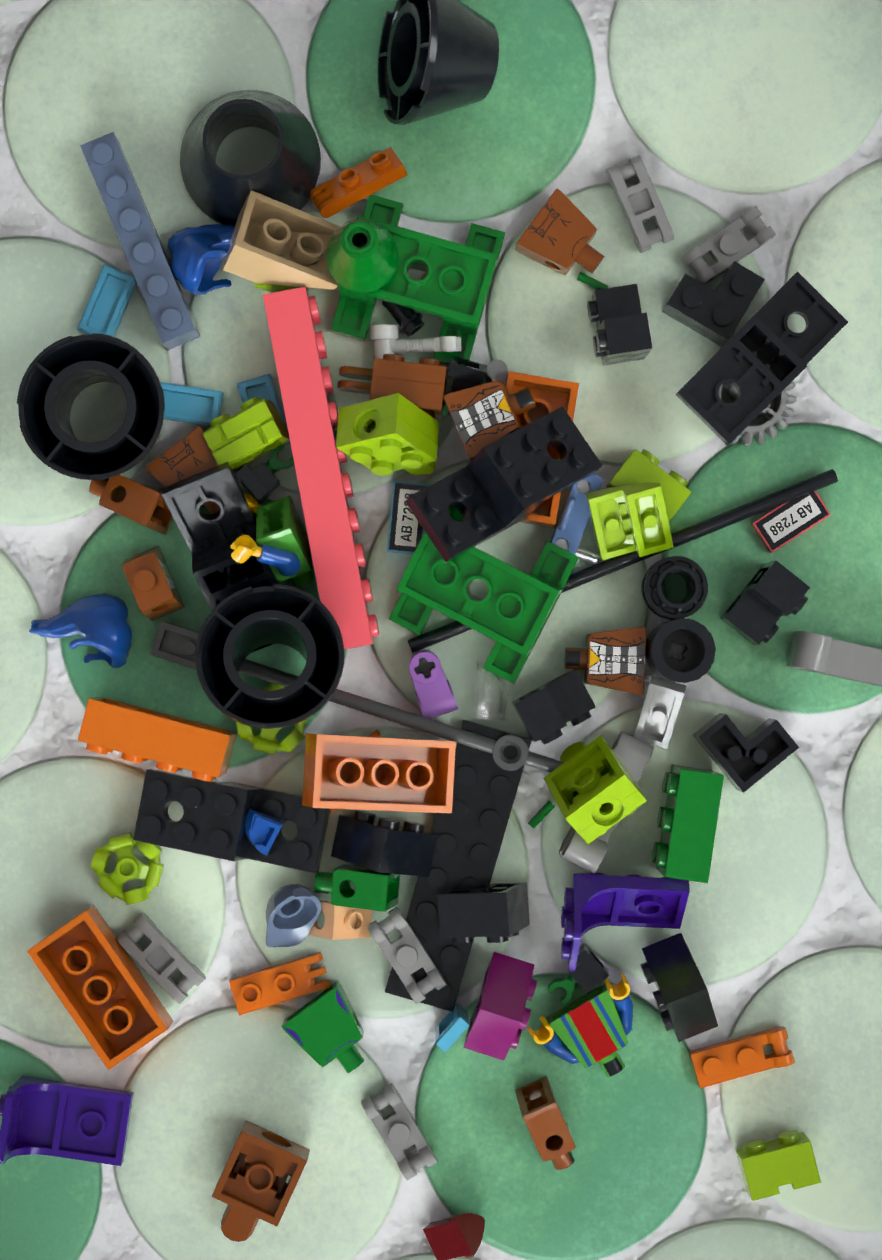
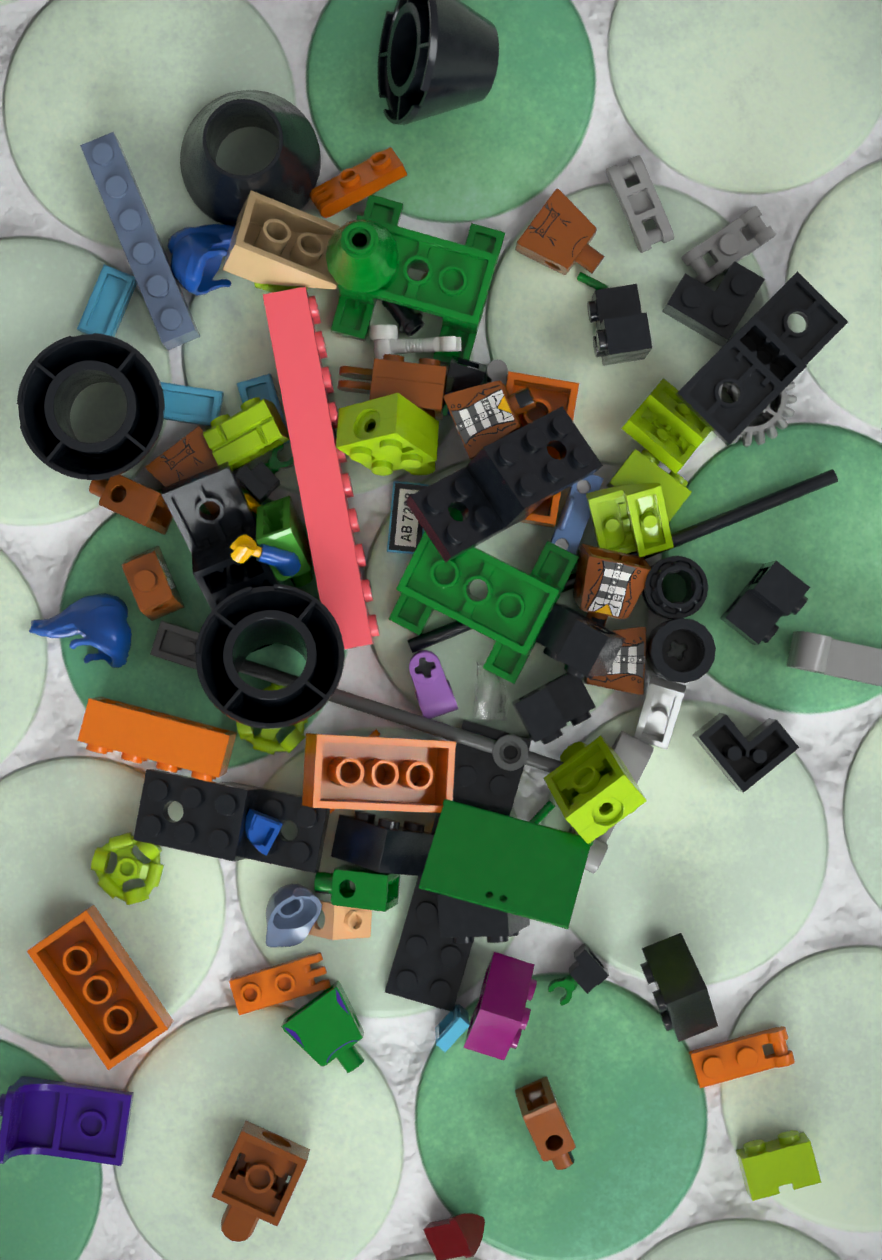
light grey plate [116,913,206,1004] -> none
light grey plate [361,1083,438,1181] -> none
light grey plate [367,907,447,1004] -> none
torso [527,973,633,1077] -> none
dark purple bracket [561,872,690,971] -> none
green brick [652,765,724,883] -> none
tile [751,491,831,553] -> none
none -> green container [419,799,594,929]
none -> black brick [535,603,626,679]
none -> dark orange torso [573,544,651,627]
none -> lime slope [621,378,712,474]

